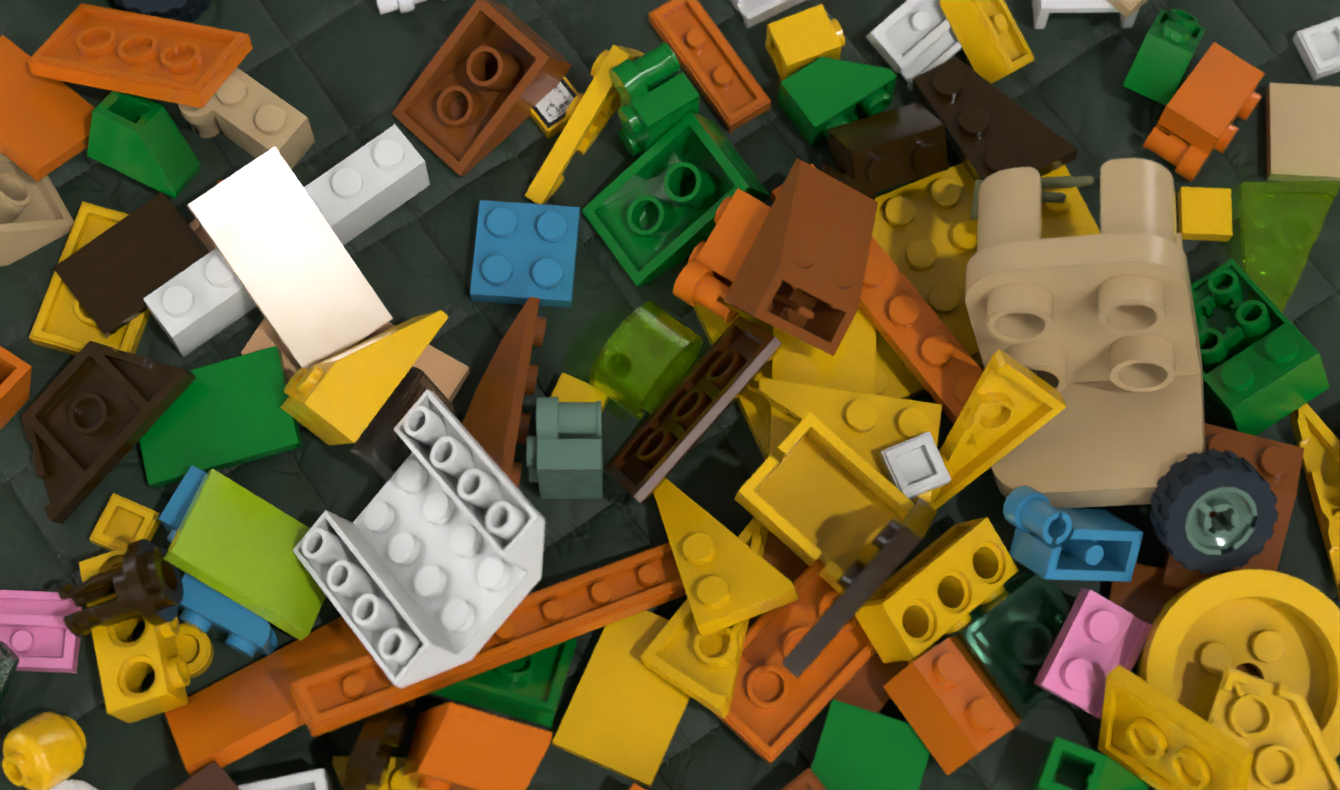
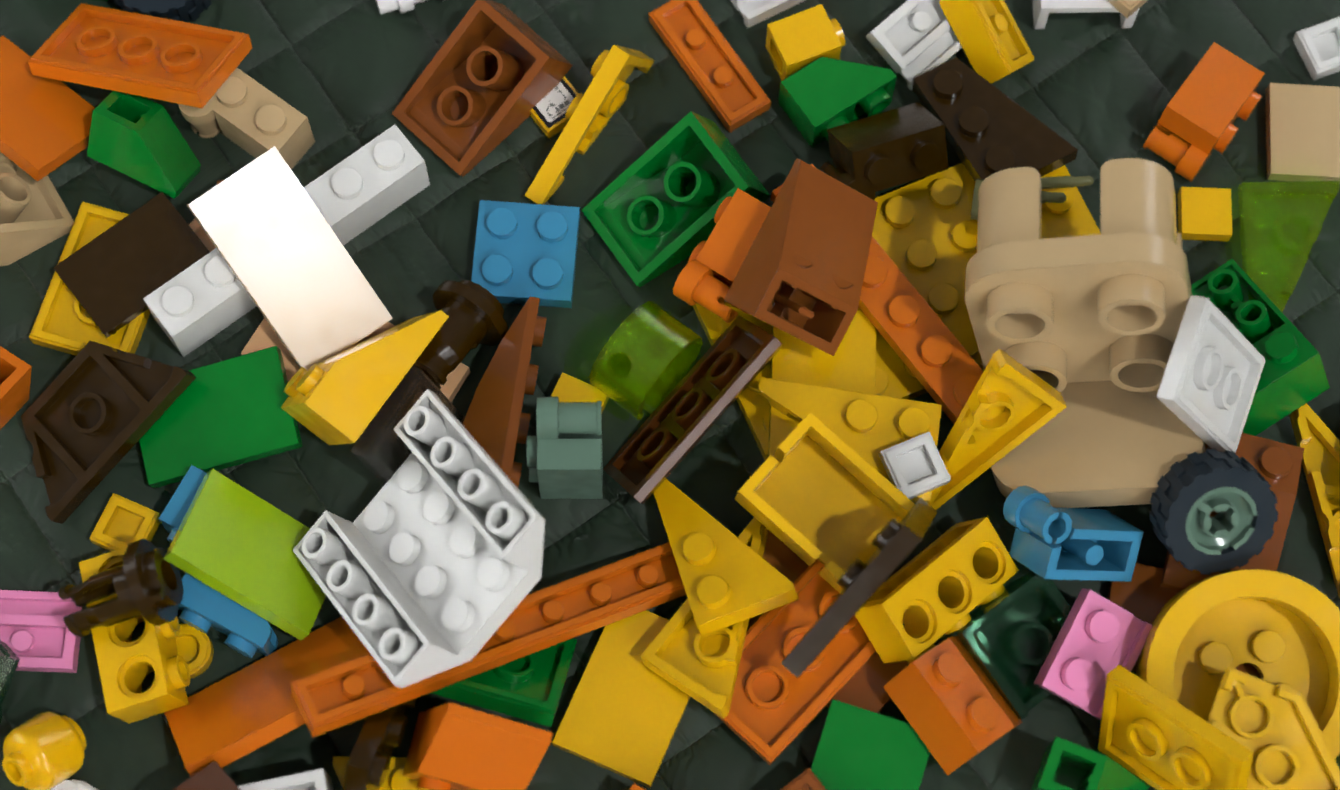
green hinge [609,42,700,156] -> none
green slope [1123,9,1206,106] -> none
none -> dark brown piece [407,280,508,392]
none -> white tile [1156,295,1266,453]

